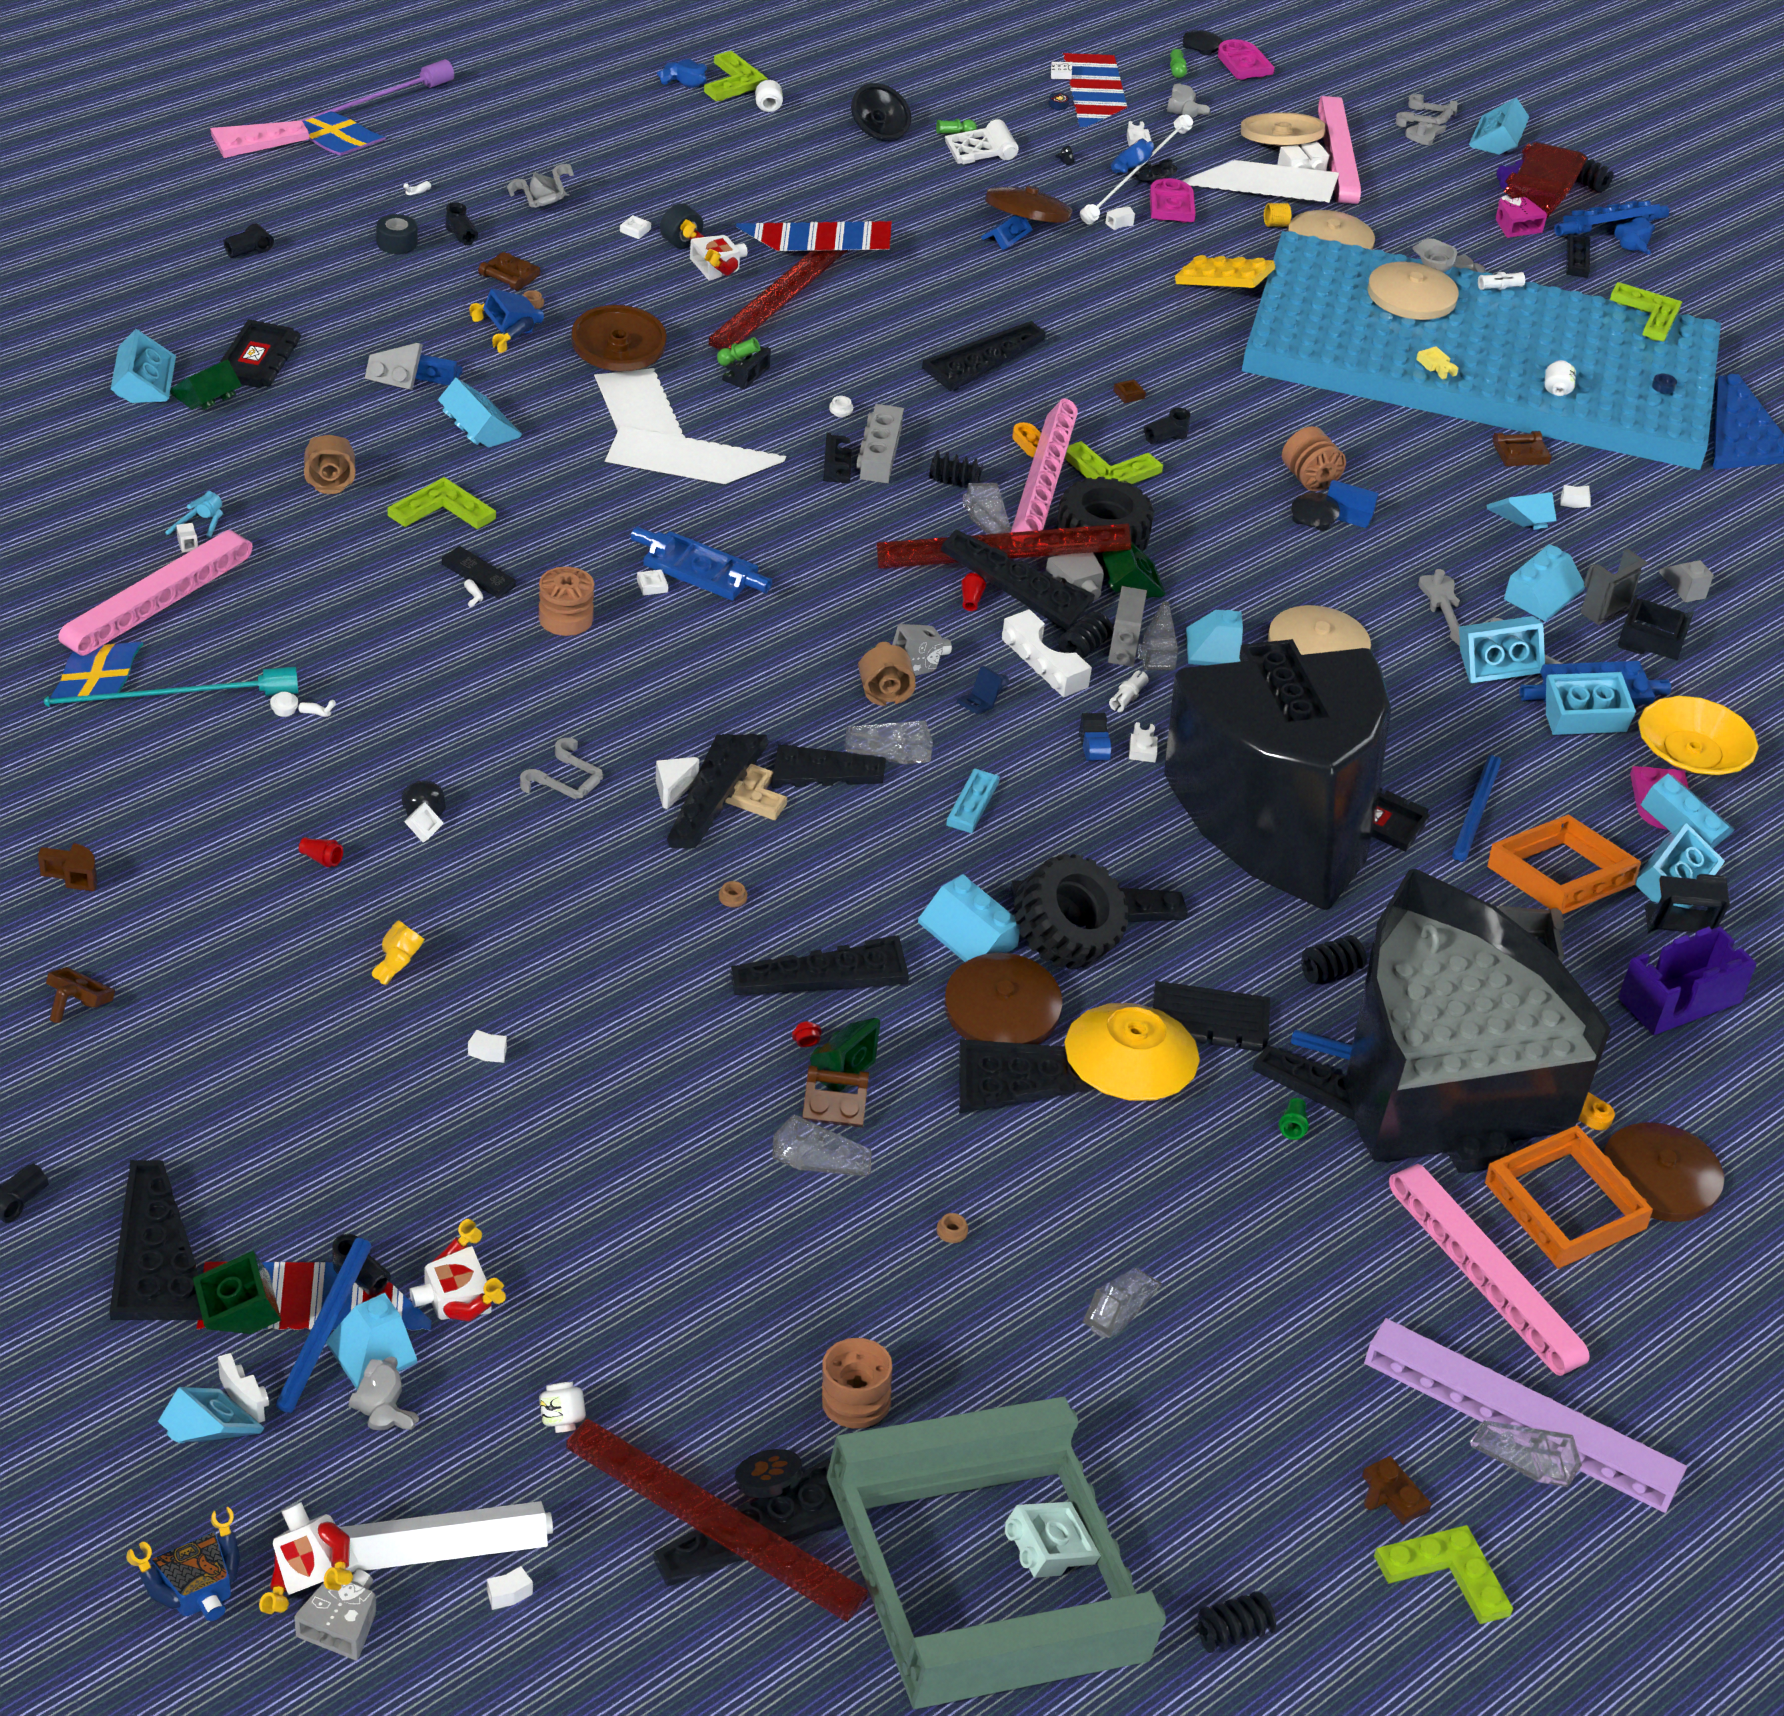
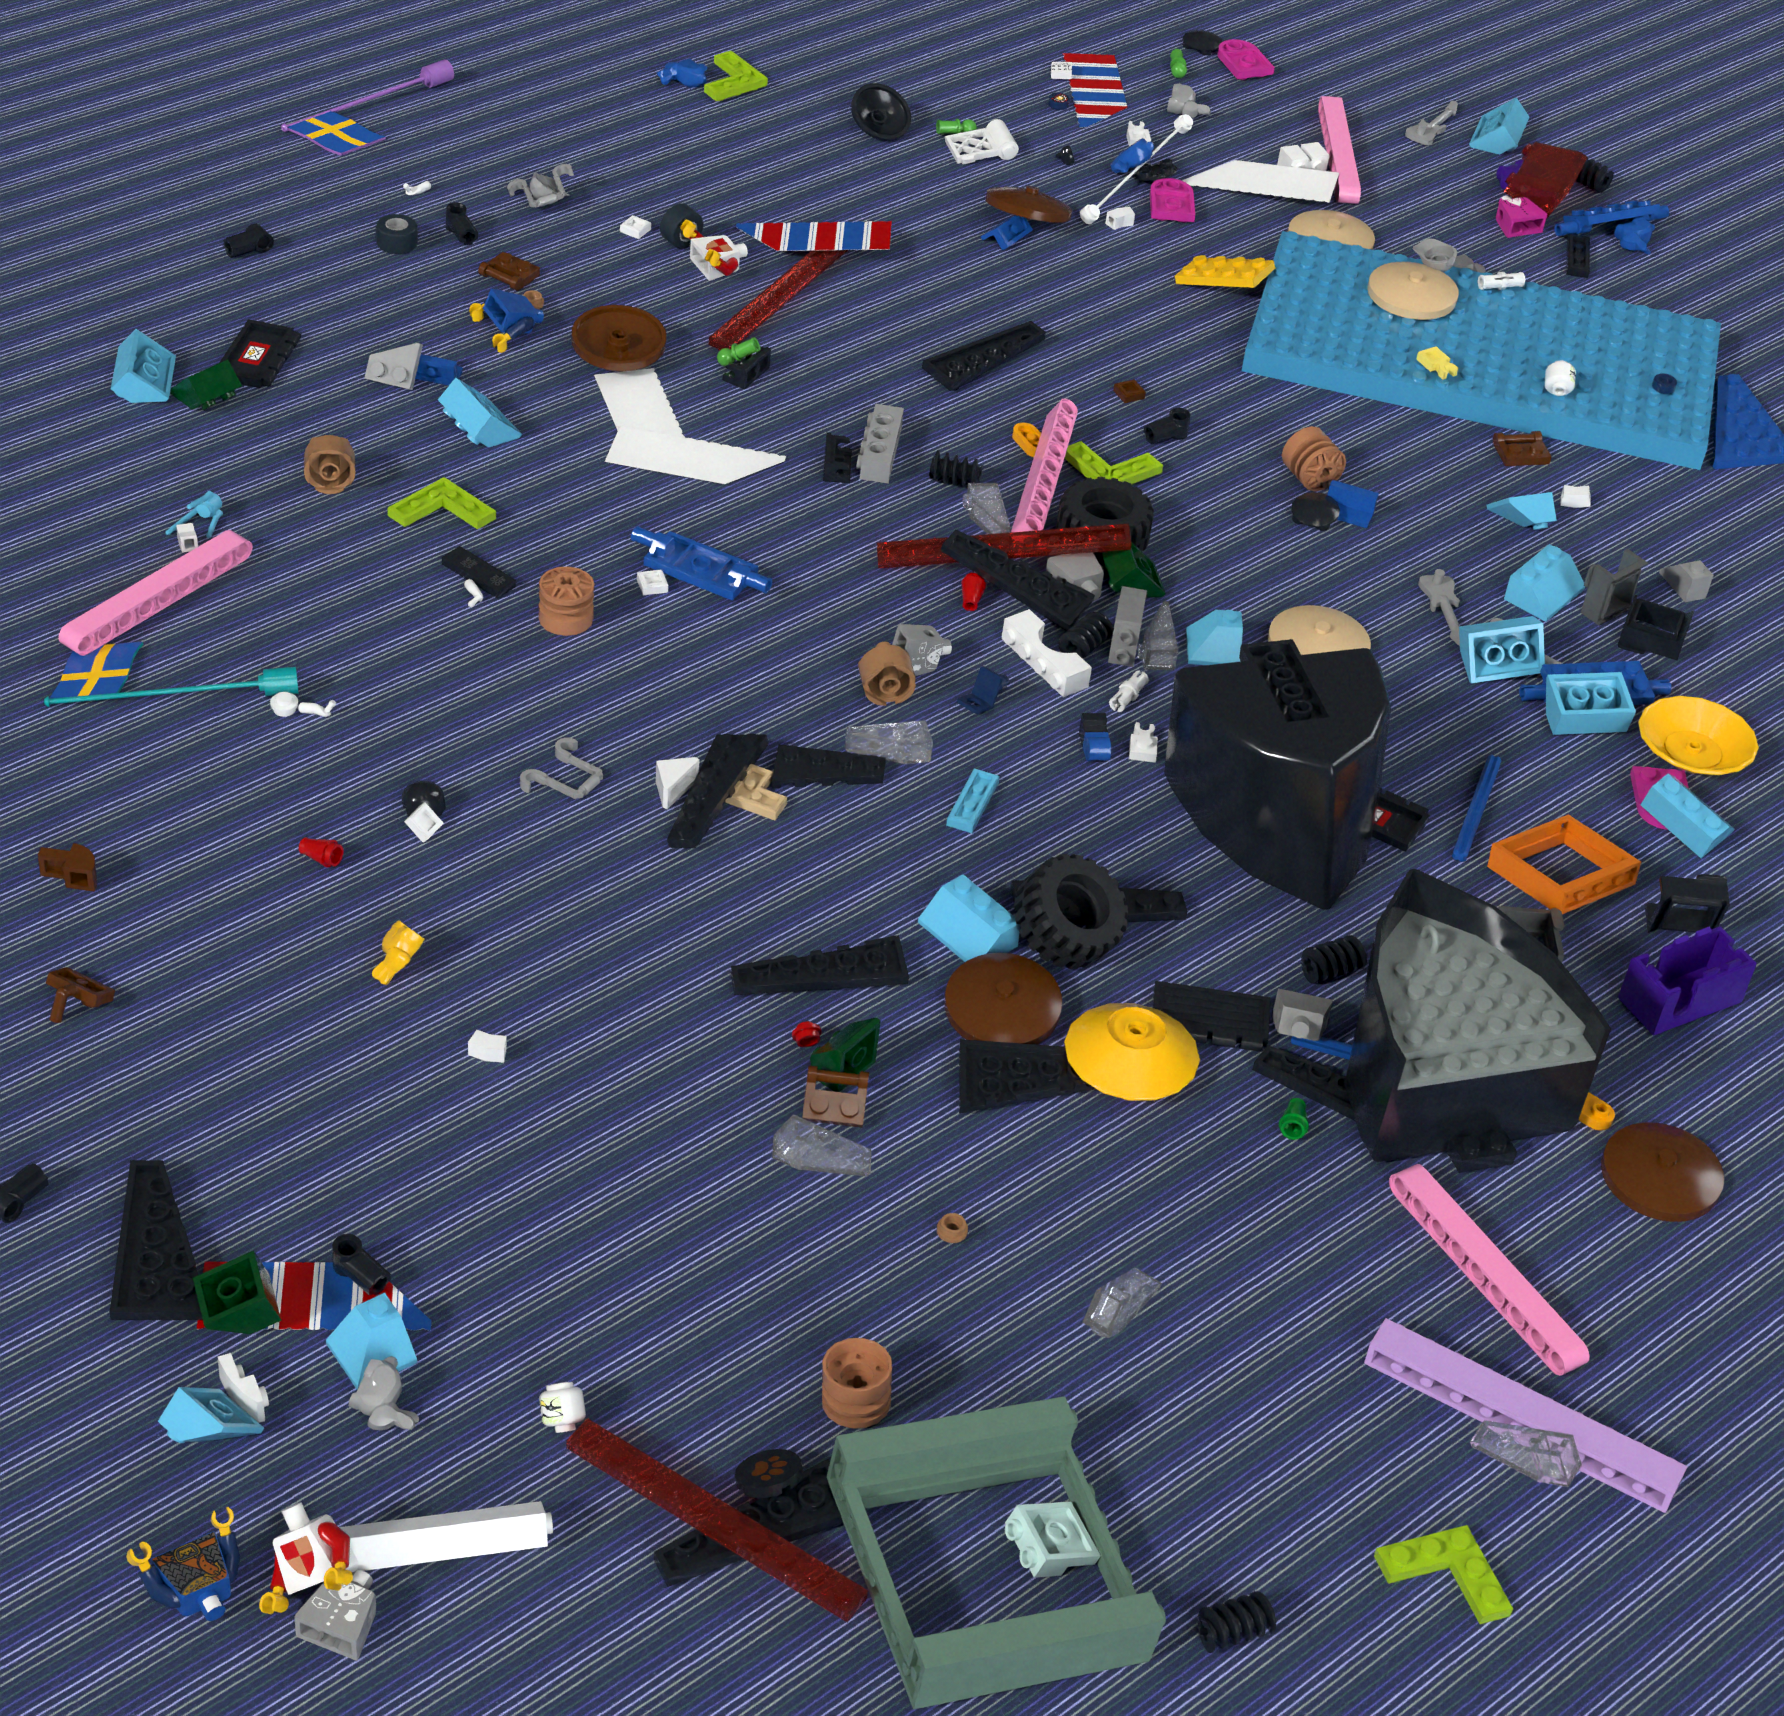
bright pink wing [210,121,309,158] -> none
blue axle [276,1238,371,1413] -> none
torso [410,1219,506,1322] -> none
white piece [487,1566,533,1610] -> none
medium nougat plate [719,881,747,907] -> none
white head [755,80,783,112] -> none
white plate [829,396,853,417] -> none
tan dish [1241,113,1325,147] -> none
yellow piece [1264,203,1291,227] -> none
reddish brown plate [1362,1456,1432,1525] -> none
light grey piece [1396,94,1453,127] -> none
orange window [1485,1125,1653,1269] -> none
lime plate [1610,282,1682,342] -> none
medium azure slope [1635,823,1725,909] -> none
none -> light grey torso [1272,988,1333,1041]

